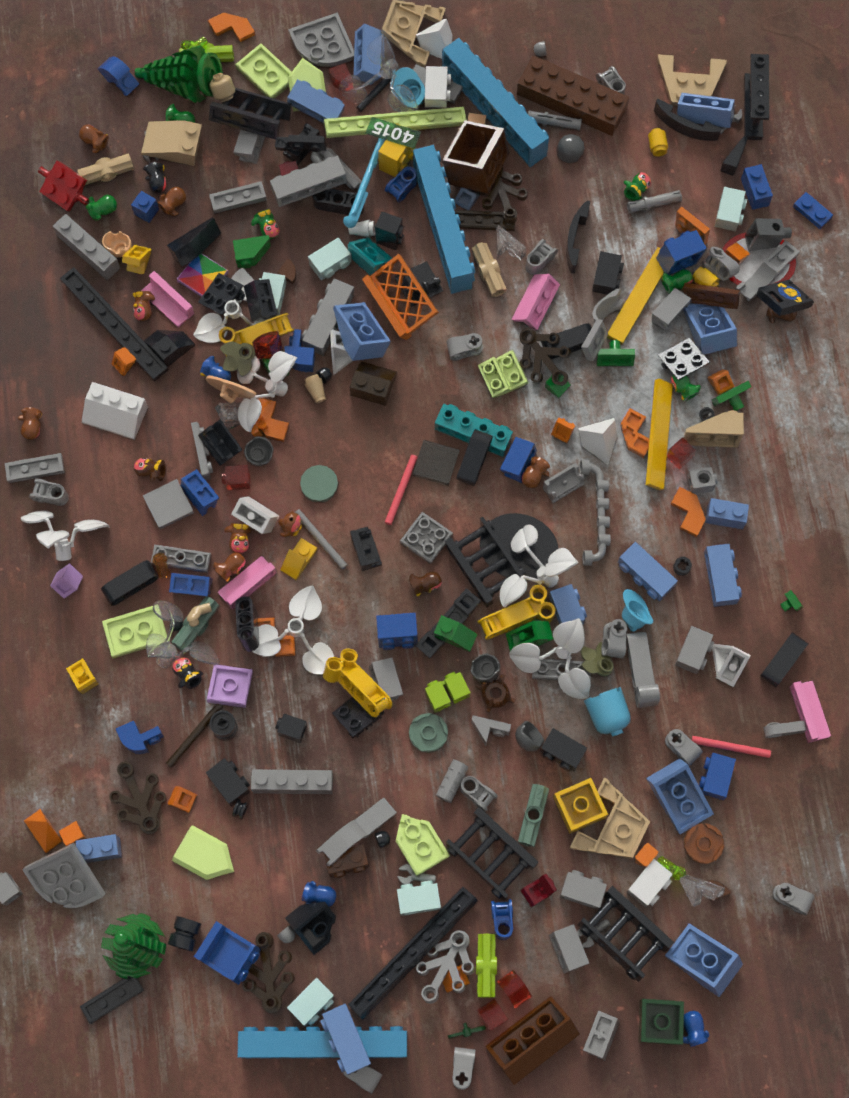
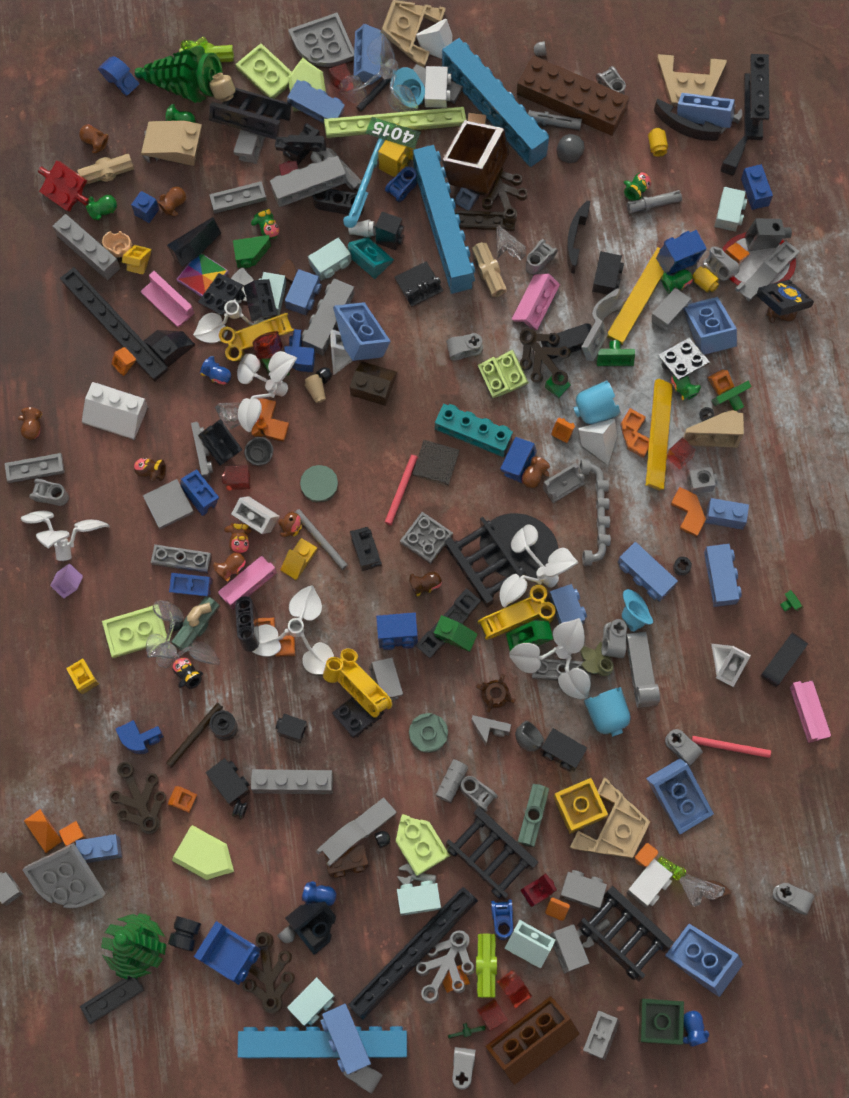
black beam [101,560,159,606] -> none
dark orange animal [133,291,155,321] -> none
black animal [143,162,166,193] -> none
clear orange pin [152,553,171,579] -> none
light nougat shield [206,376,257,403] -> none
lavender tile [207,664,253,708] -> none
orange tile [208,13,255,42] -> none
olive plate [220,341,255,376] -> none
orange fence [362,254,439,340] -> none
lime piece [425,672,471,713] -> none
black beam [456,429,493,486] -> none
dark grey hair [470,653,501,683] -> none
orange plate [675,206,710,244] -> none
light grey brick [675,626,714,674] -> none
reddish brown plate [683,283,740,309] -> none
dark orange tile [684,824,724,864] -> none
blue brick [699,753,736,800] -> none
light grey piece [763,721,806,738] -> none
blue plate [793,192,833,229] -> none
none -> medium blue brick [285,269,321,315]
none -> light aqua brick [505,920,555,968]
none -> orange slope [545,897,570,921]
none -> medium azure cylinder [573,381,621,425]

